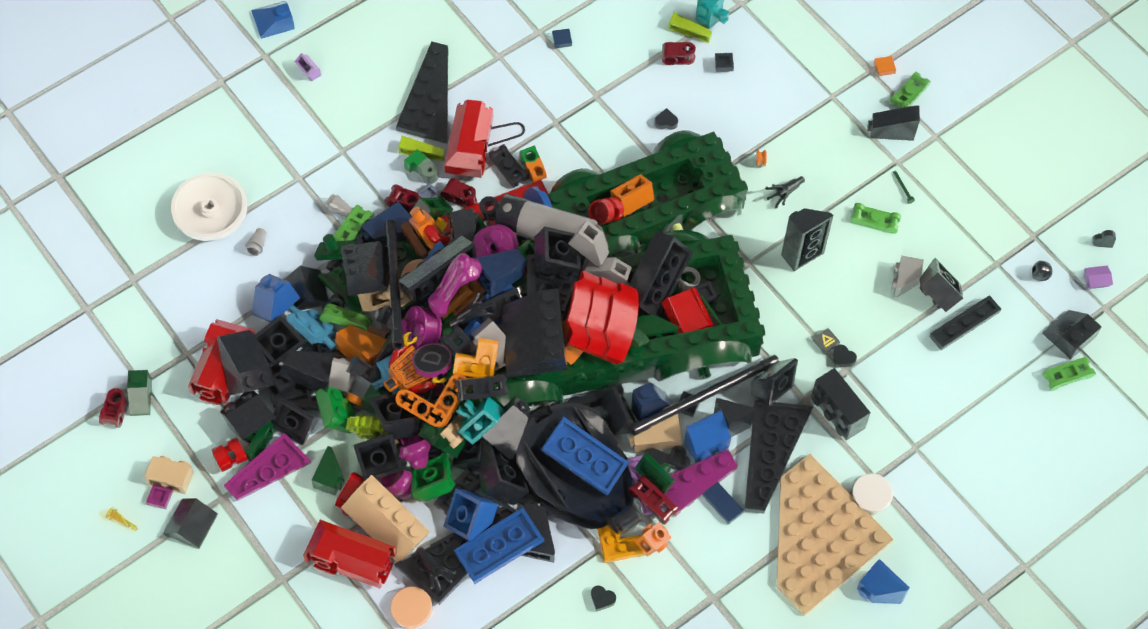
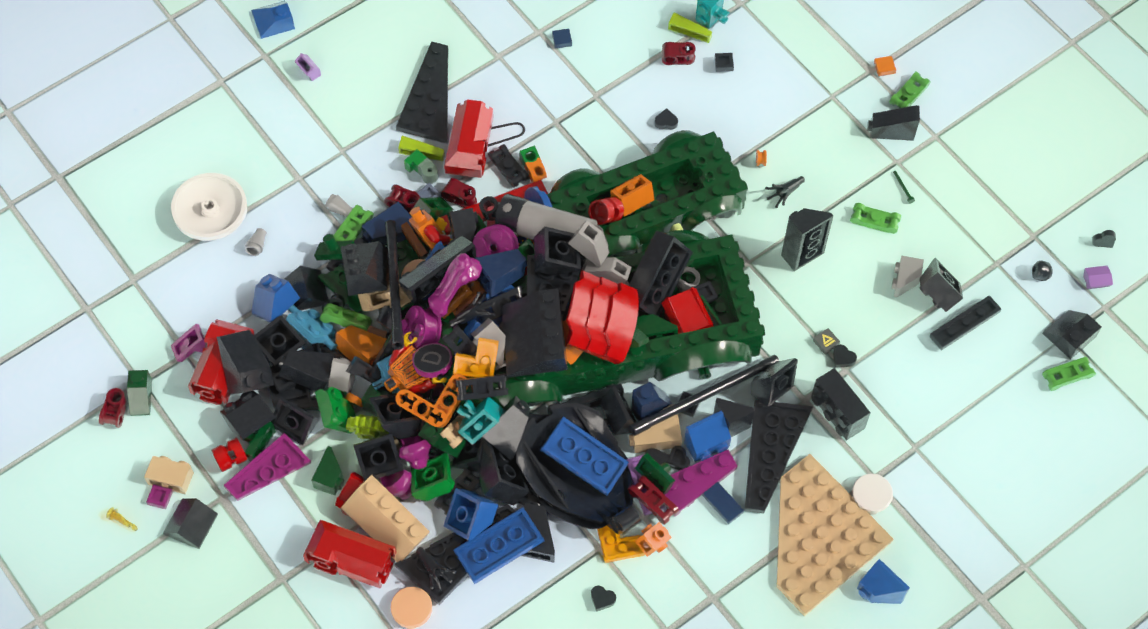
none -> magenta slope [171,324,206,362]

